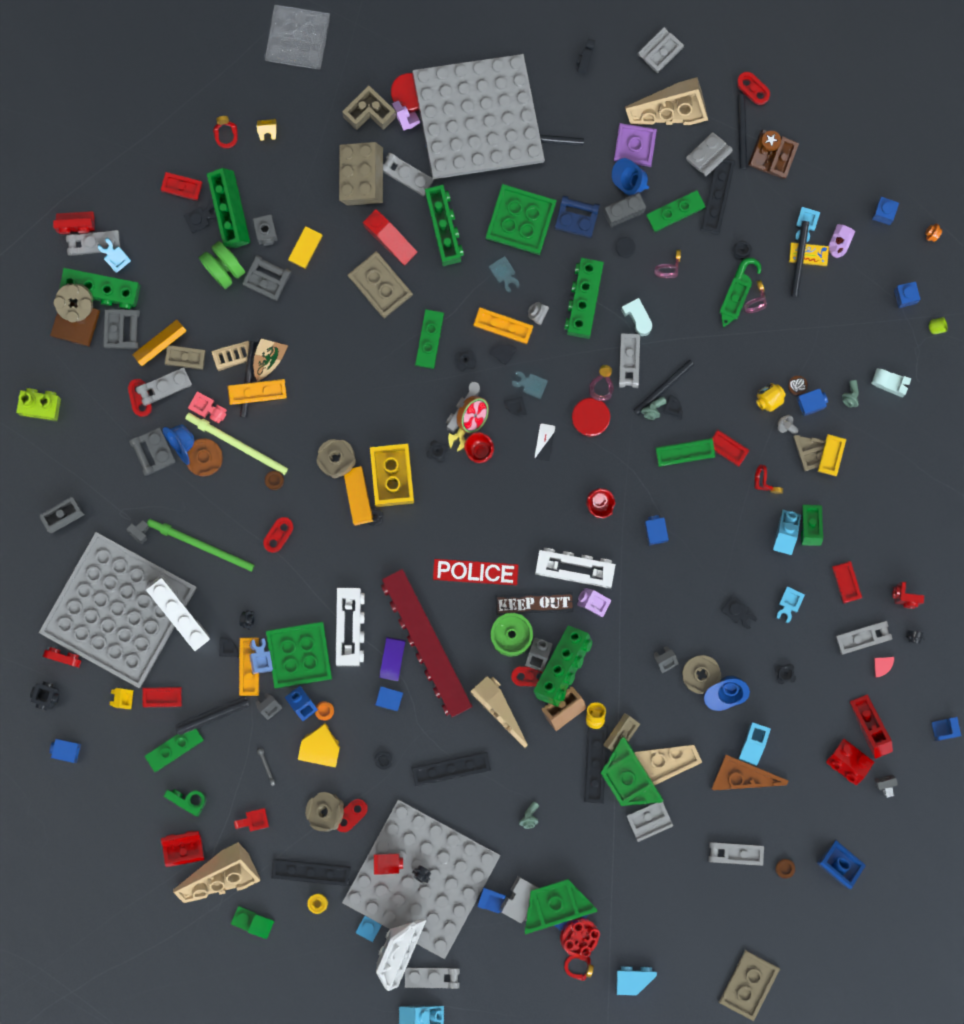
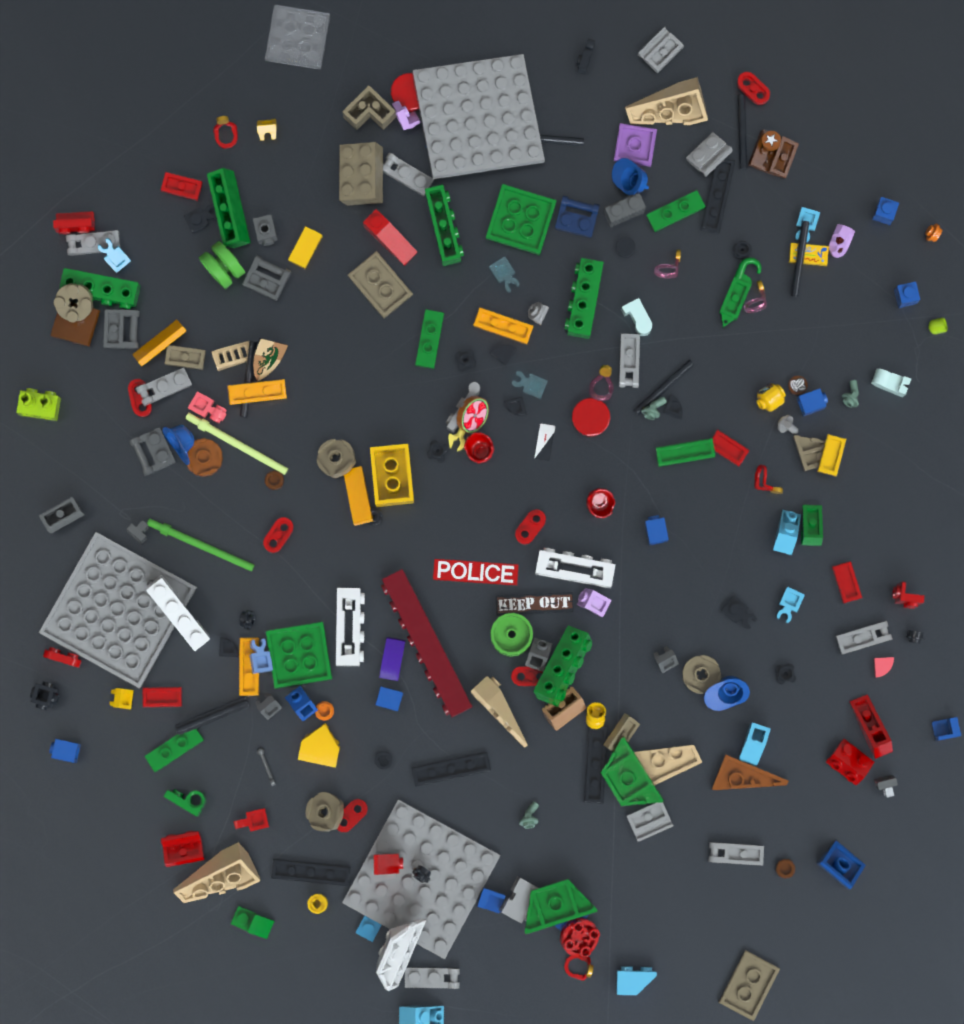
none -> red plate [515,510,546,545]

